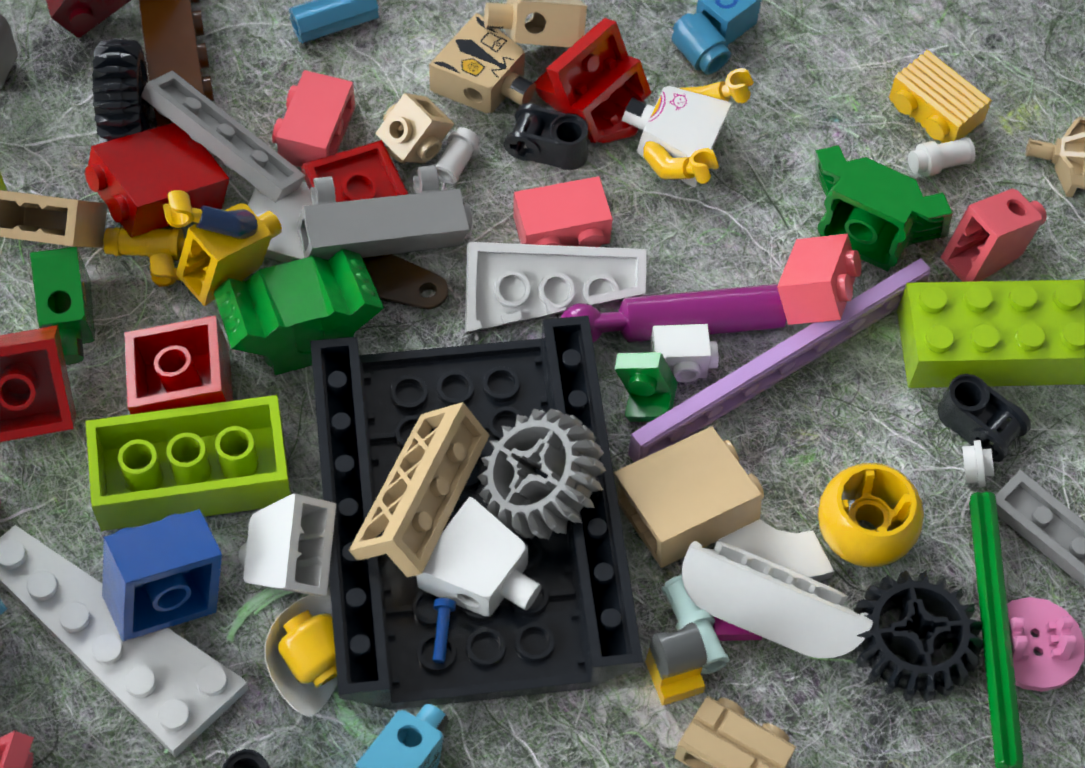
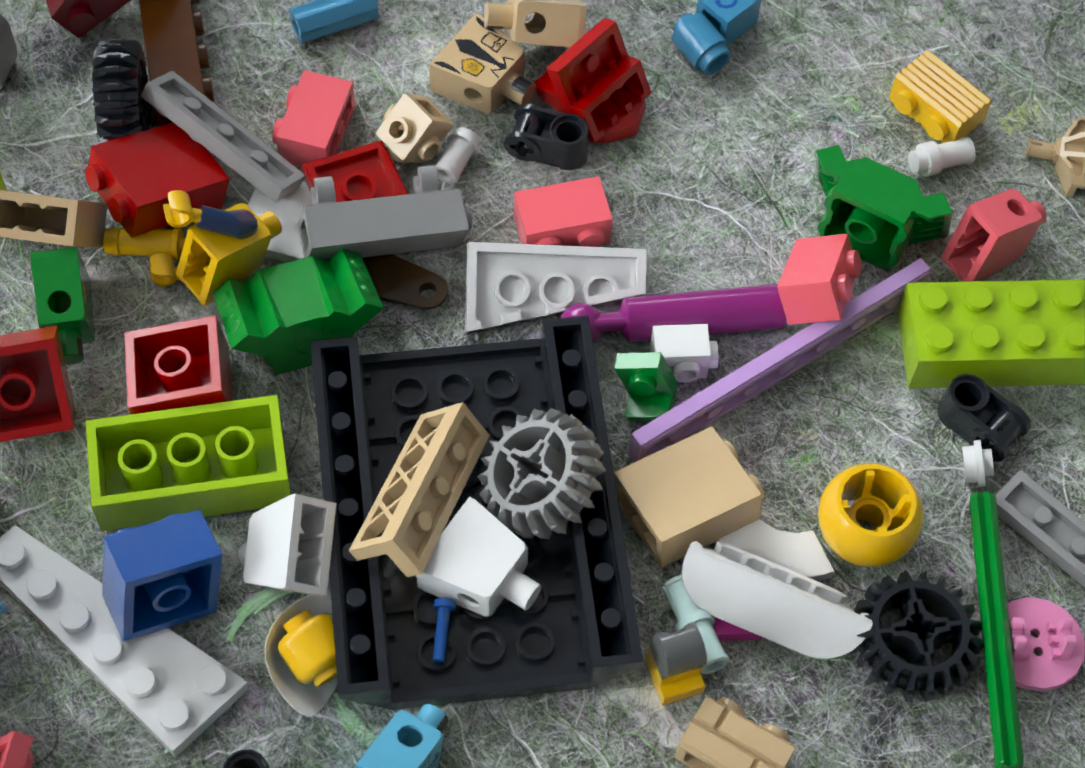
torso [622,68,754,187] -> none

